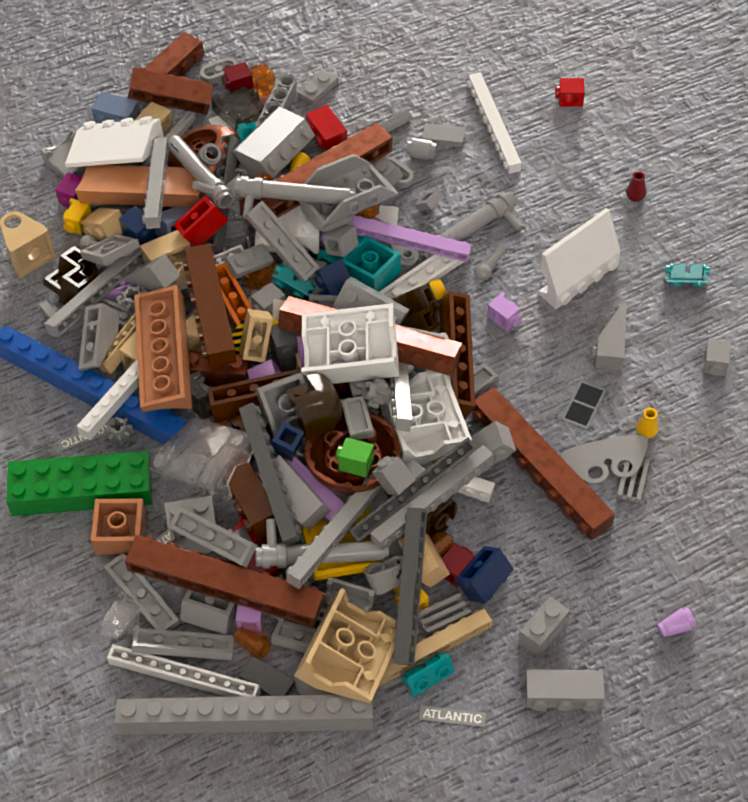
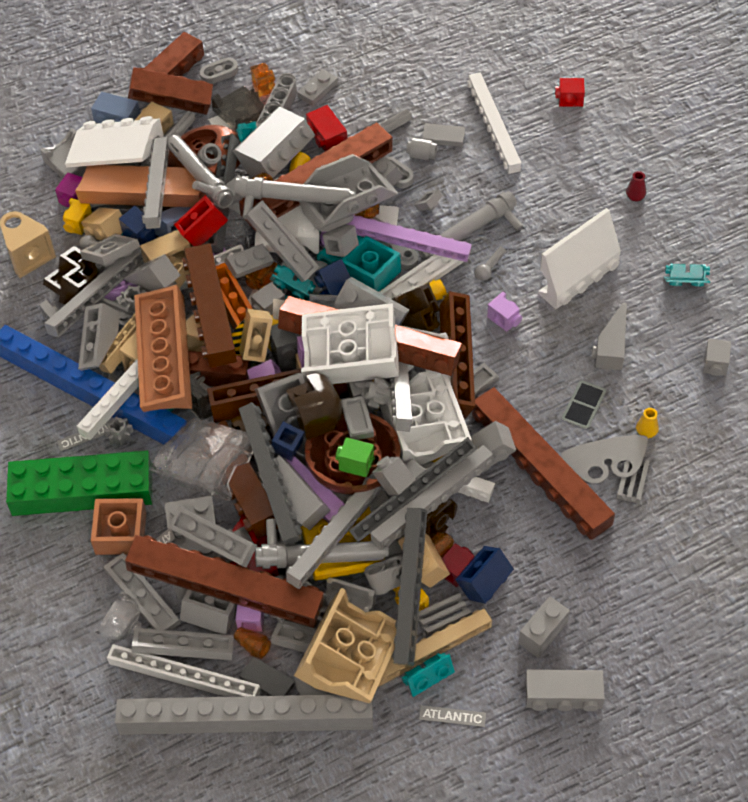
dark red brick [222,61,254,96] -> none
lavender cone [657,608,696,638] -> none

